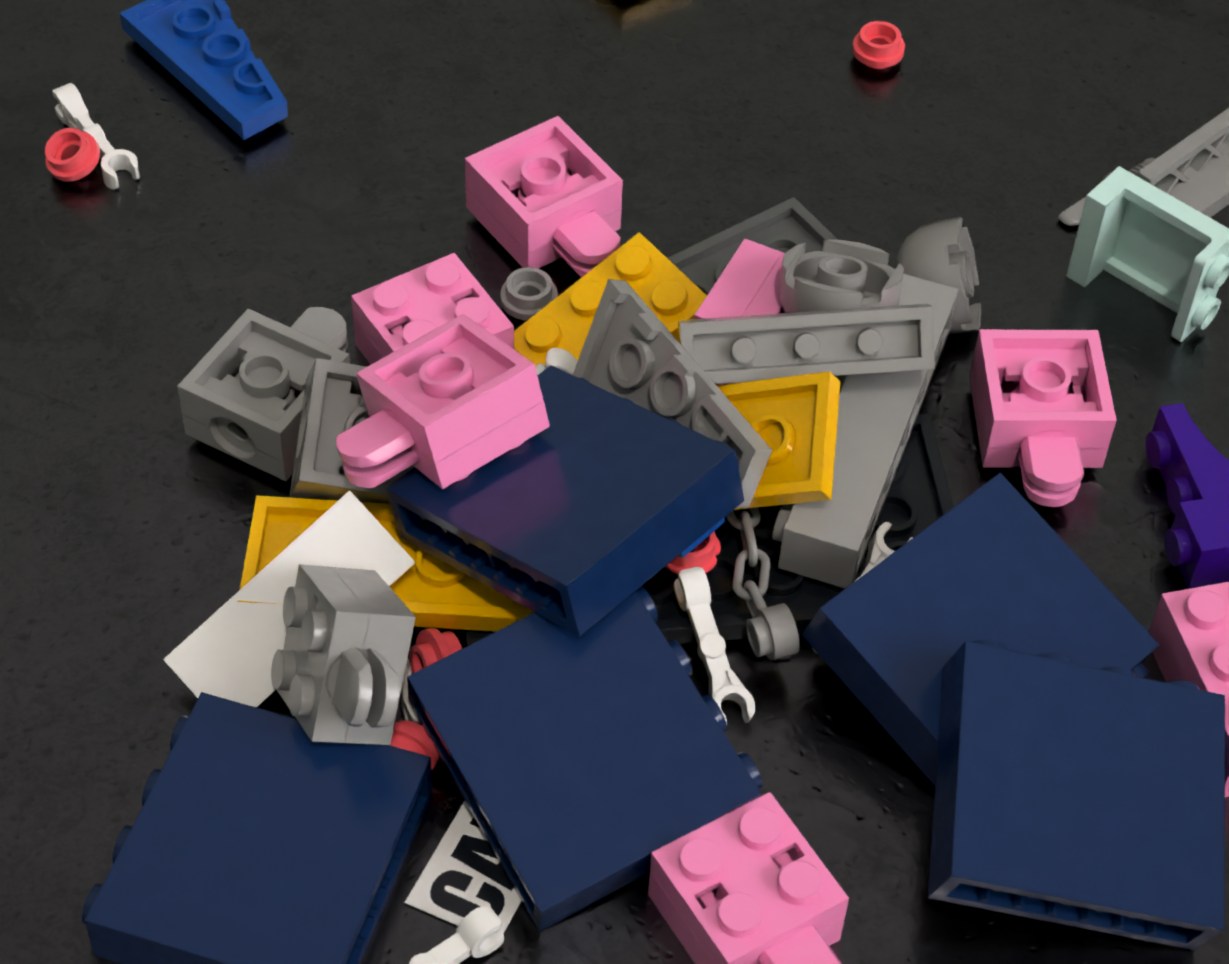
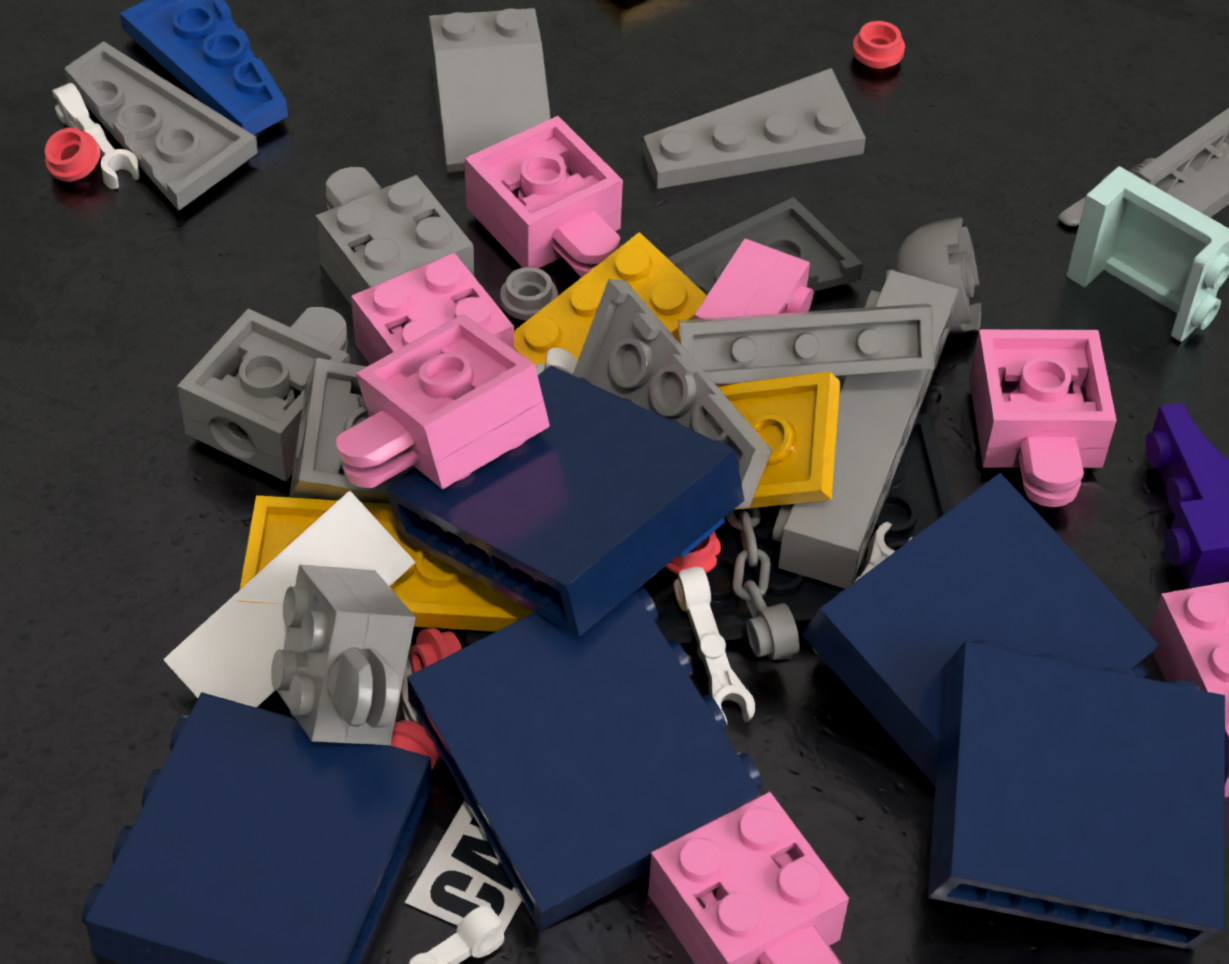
light grey cylinder [779,239,904,313] -> none
none -> light grey wing [64,41,258,211]
none -> light grey brick [315,167,474,306]
none -> light grey slope [429,8,551,173]
none -> light grey wing [642,68,866,189]

